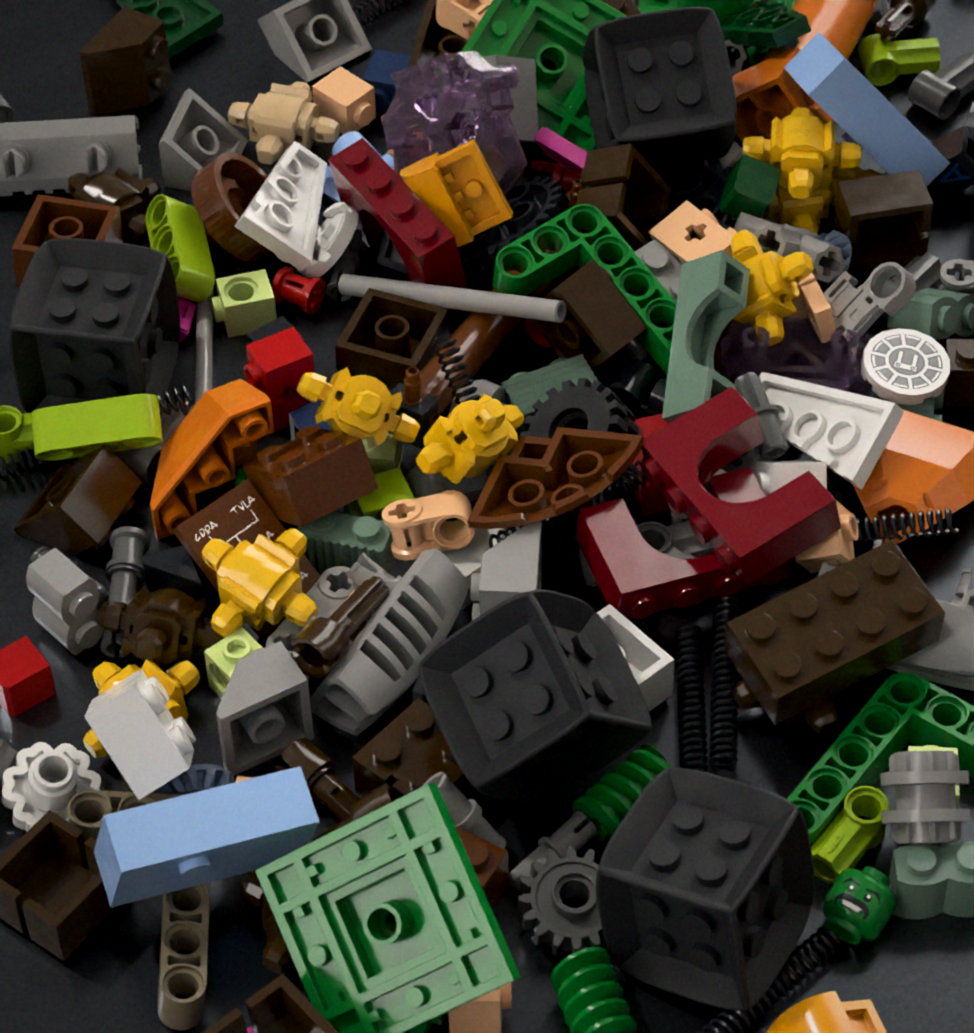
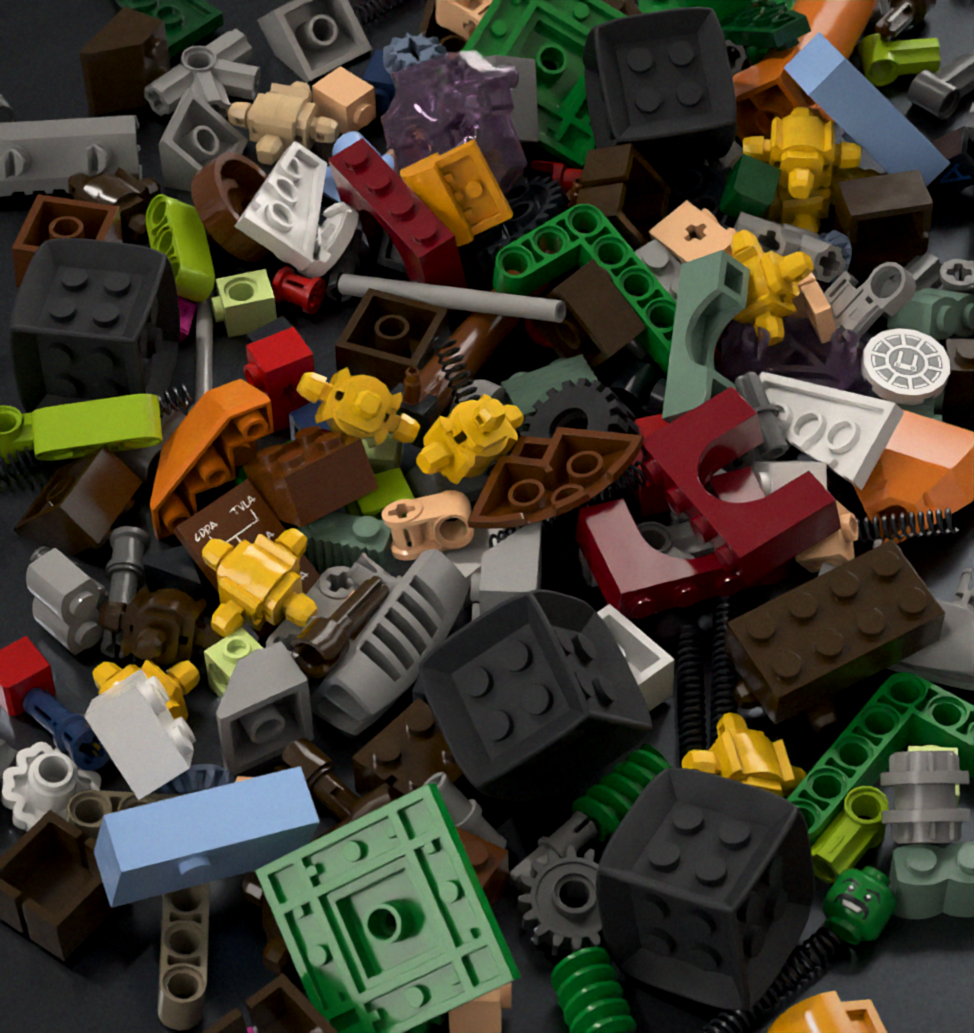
dark pink tile [534,127,587,176] -> none
none -> dark blue pin [22,687,110,771]
none -> light grey piece [144,29,261,119]
none -> sand blue gear [383,32,447,81]
none -> yellow piece [682,713,807,797]

